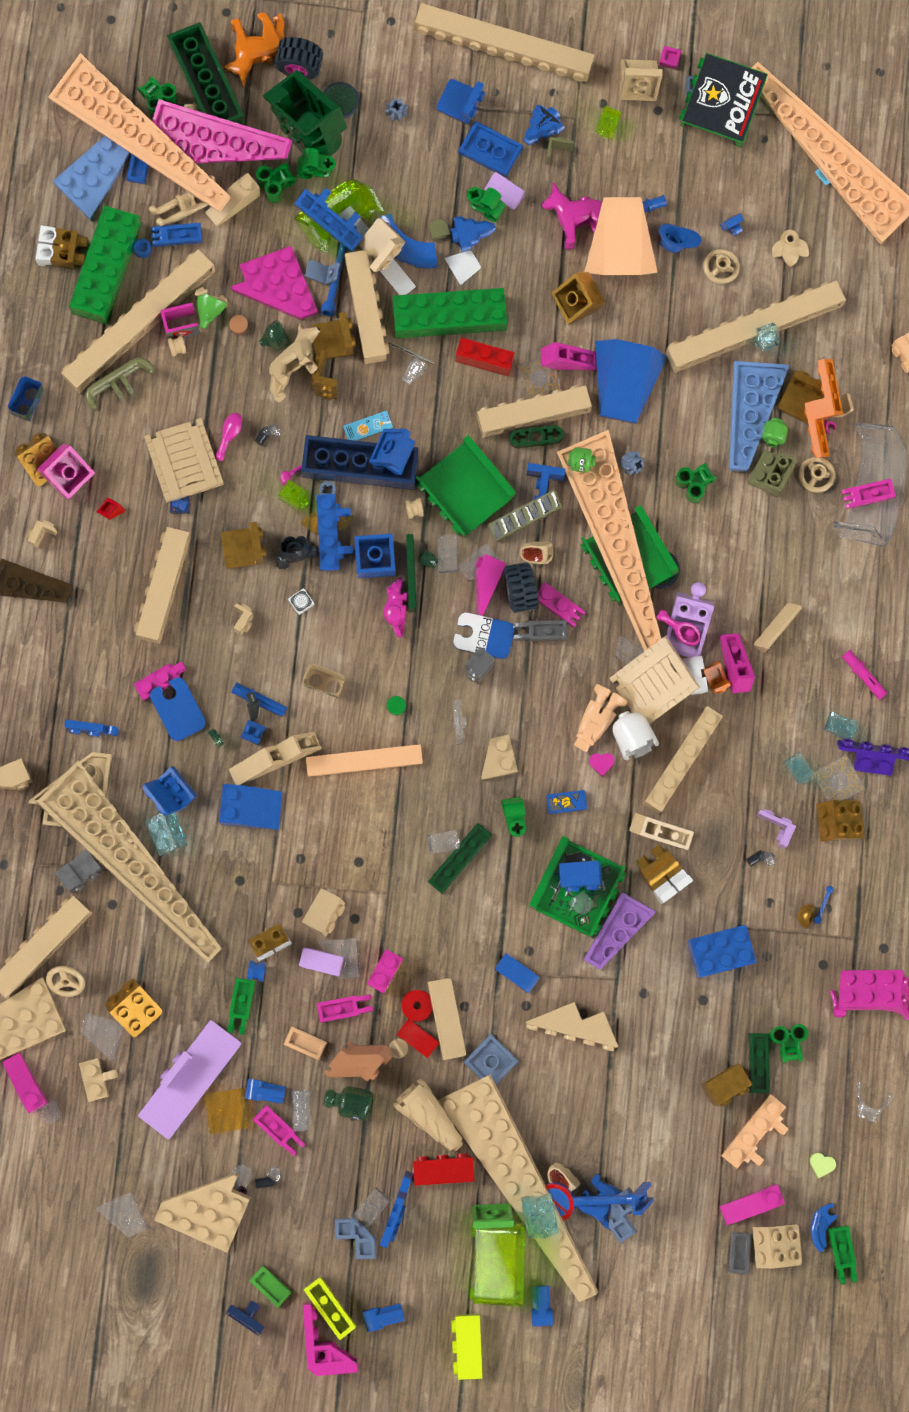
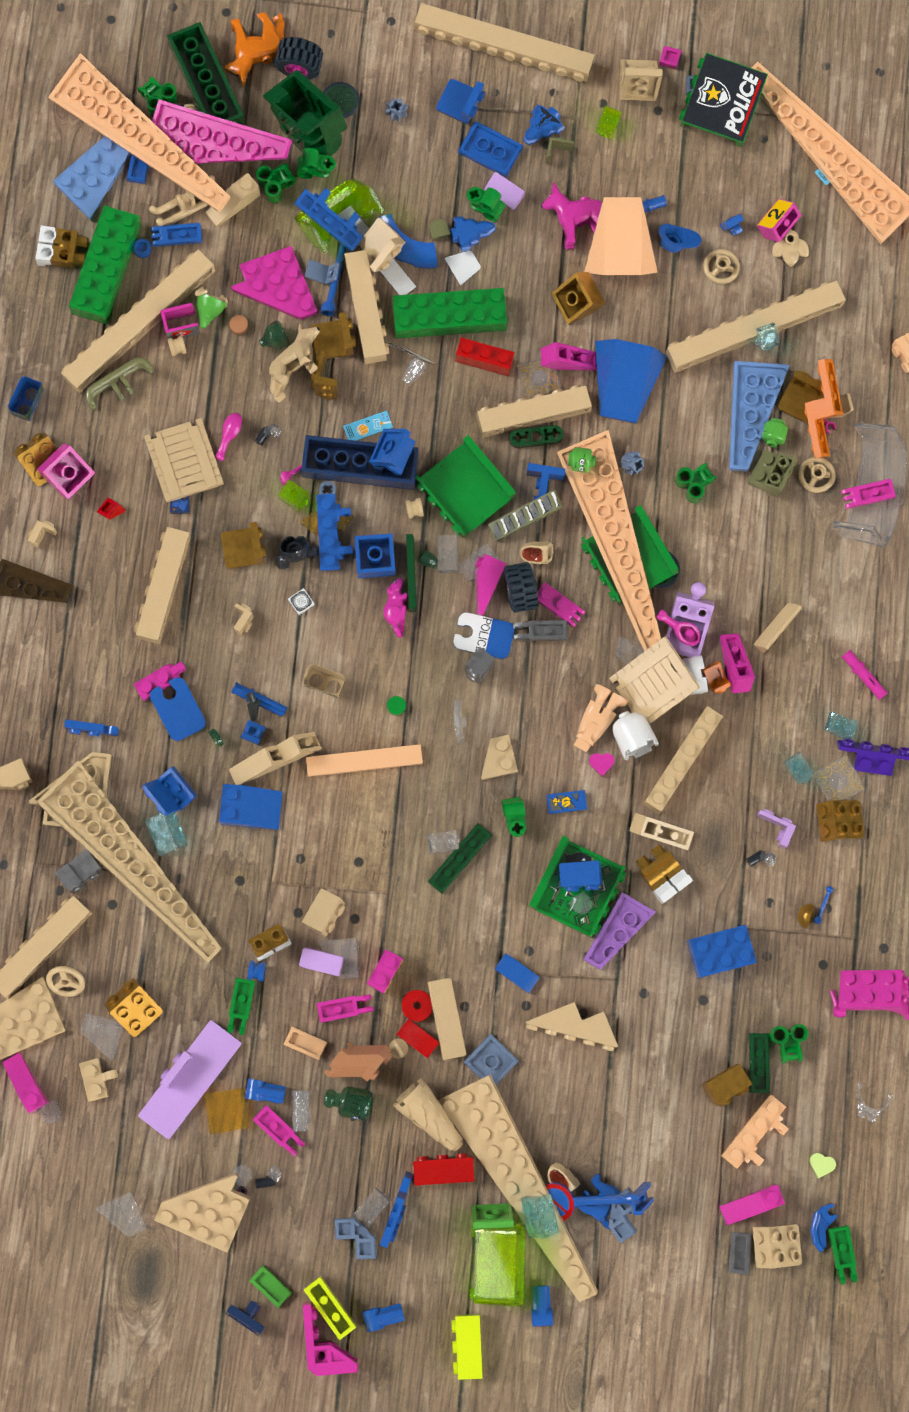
none -> dark pink brick [757,199,802,242]

